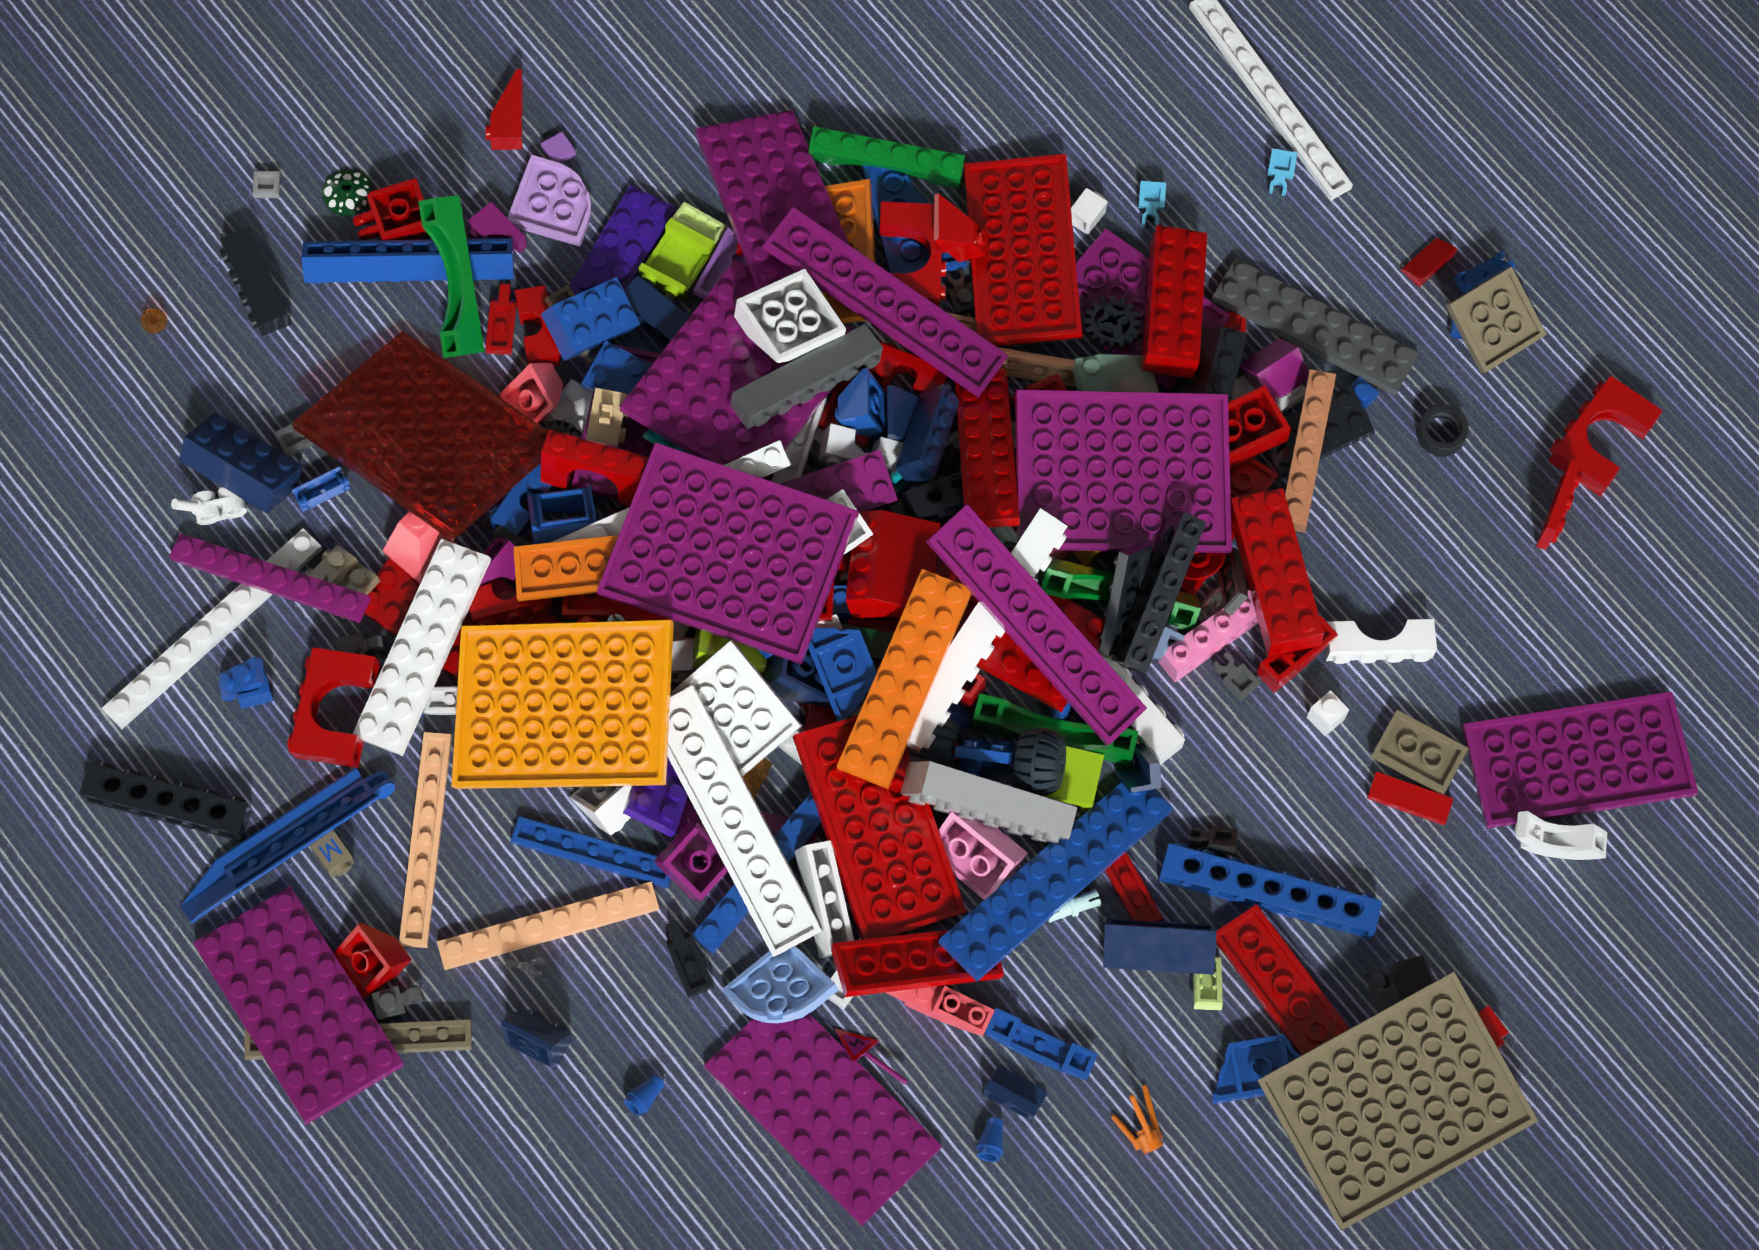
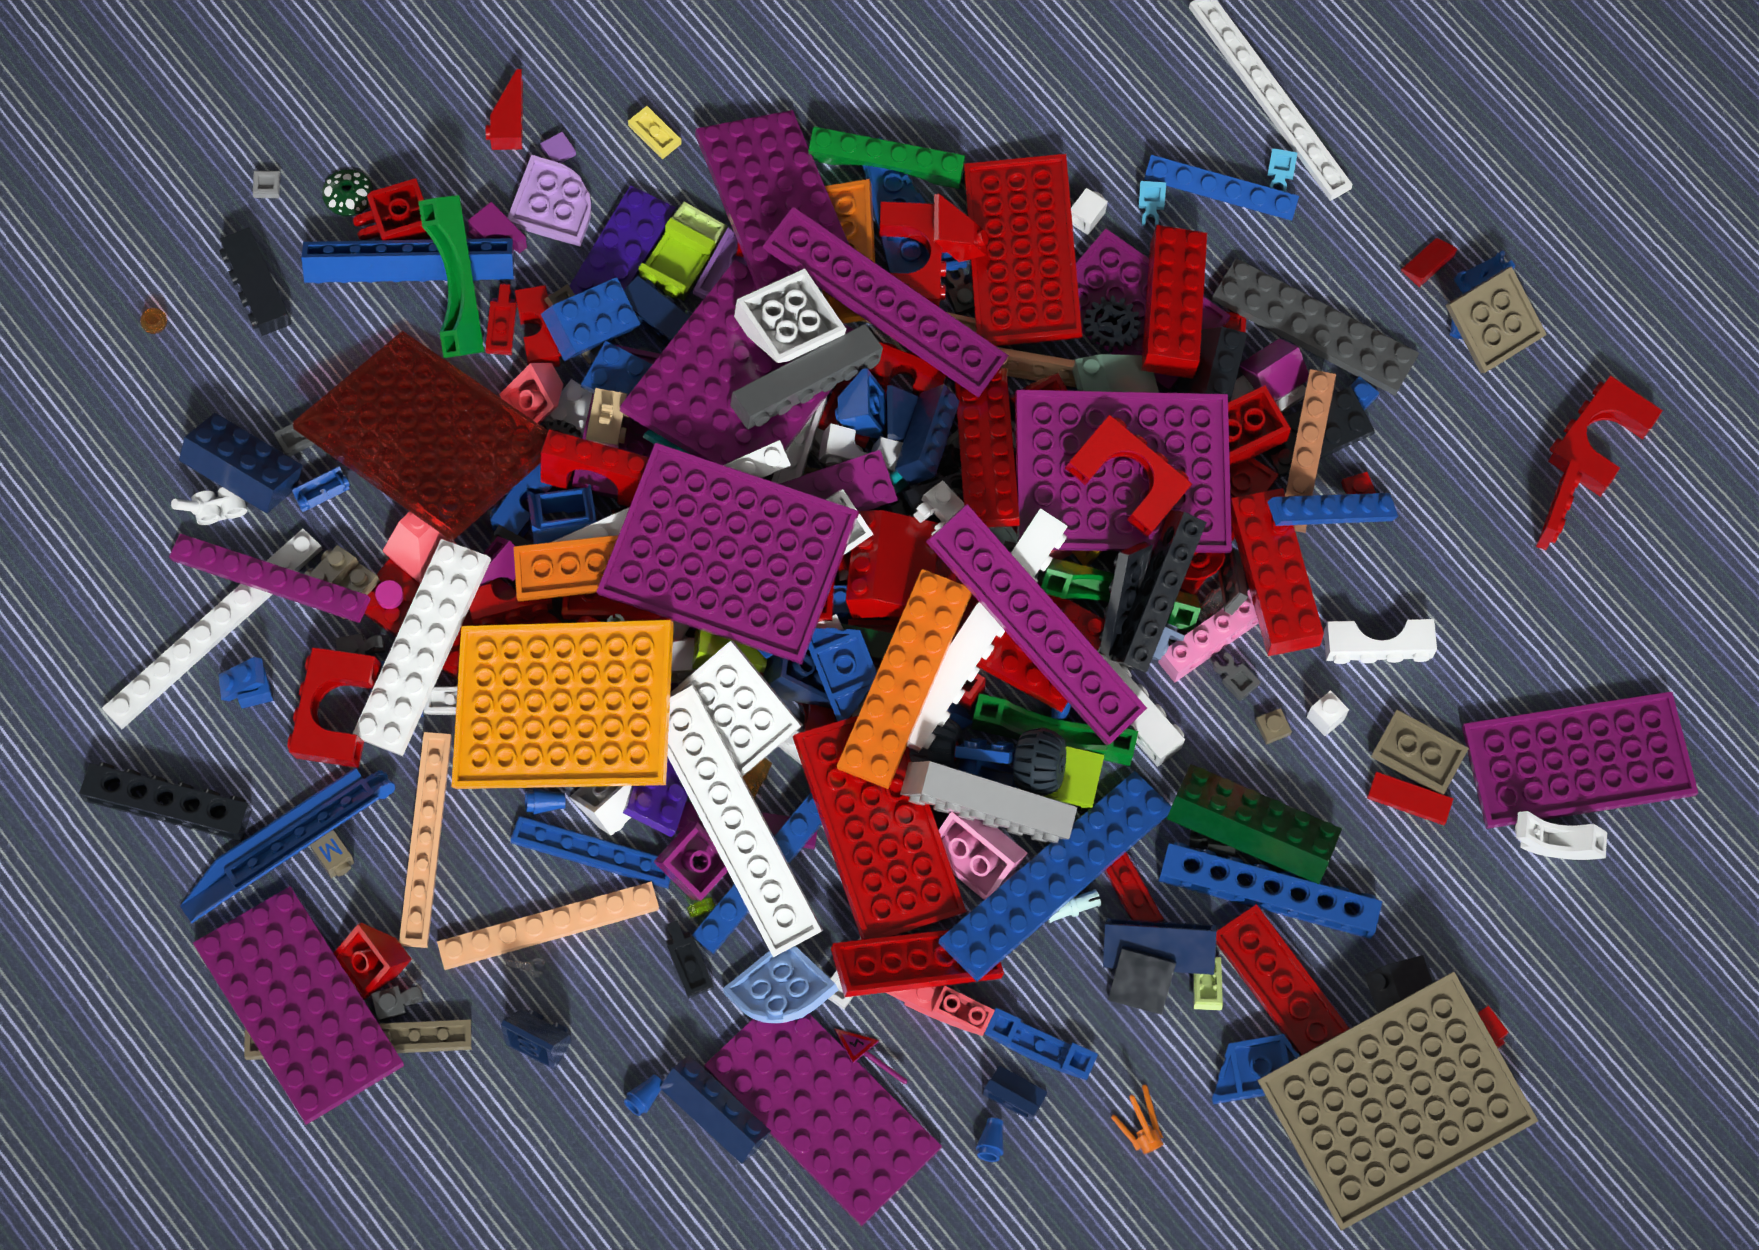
white brick [795,841,854,959] -> none
dark blue panel [1115,743,1162,793] -> none
red slope [1256,615,1338,693] -> none
black tyre [1417,404,1469,457] -> none
none -> dark pink tile [375,580,403,609]
none -> blue cone [525,788,565,815]
none -> light yellow plate [628,106,681,159]
none -> dark blue brick [660,1055,771,1164]
none -> clear neon green tile [686,897,715,918]
none -> white plate [913,481,964,535]
none -> red arch [1065,415,1192,537]
none -> black tile [1108,946,1176,1015]
none -> blue plate [1144,155,1299,221]
none -> dark green brick [1167,764,1342,884]
none -> dark tan plate [1255,708,1292,745]
none -> blue plate [1267,493,1399,526]
none -> red plate [1341,472,1376,494]

